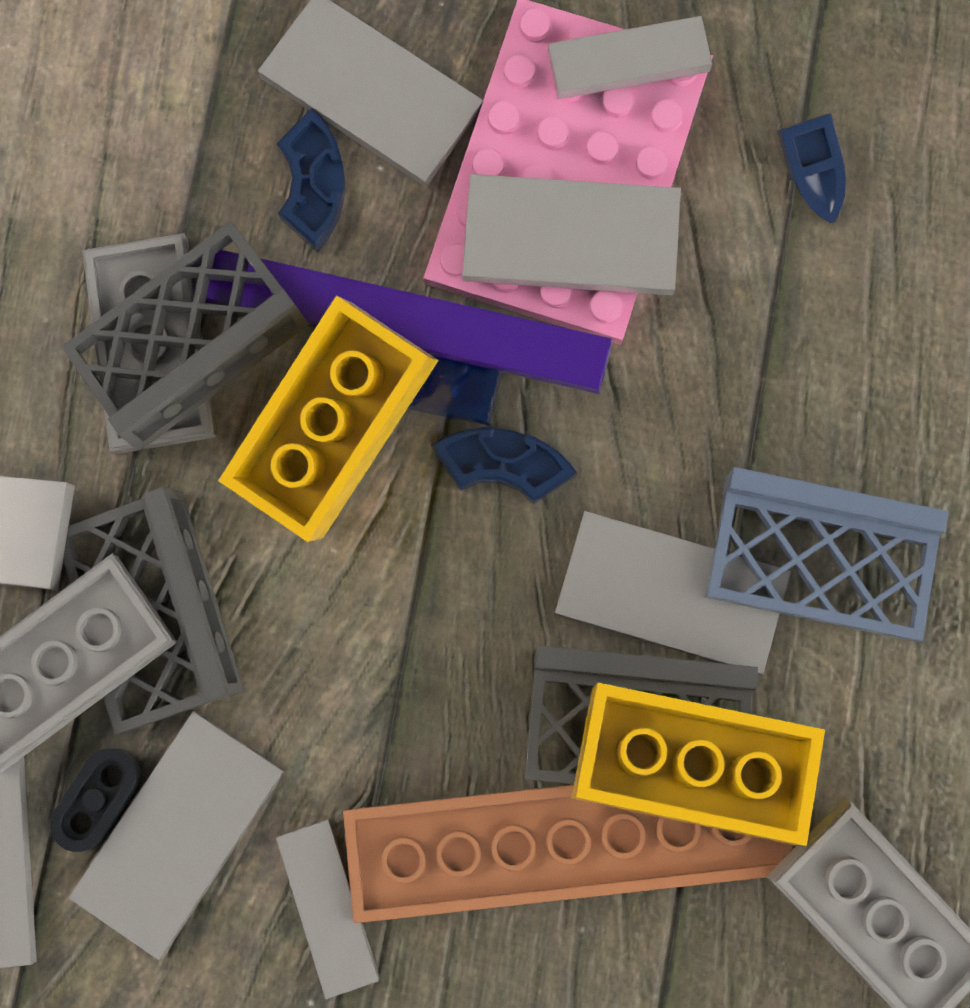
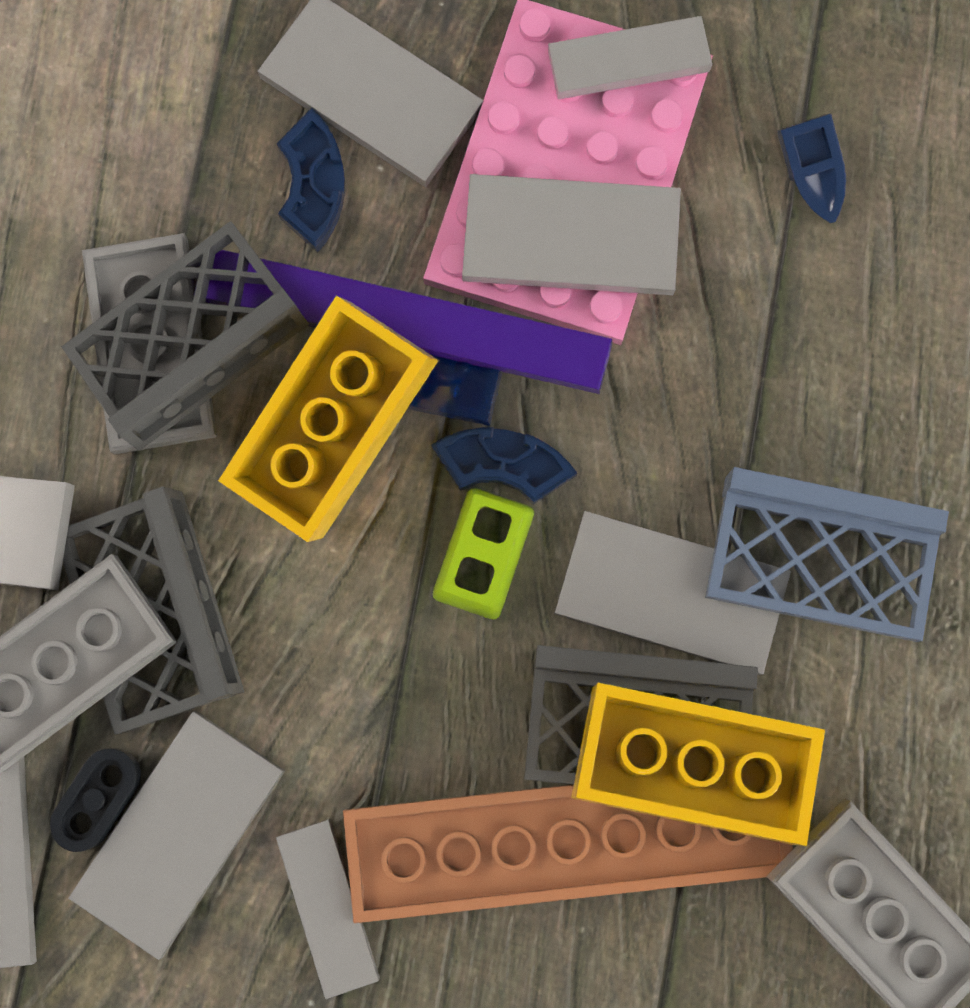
none -> lime piece [433,488,534,620]

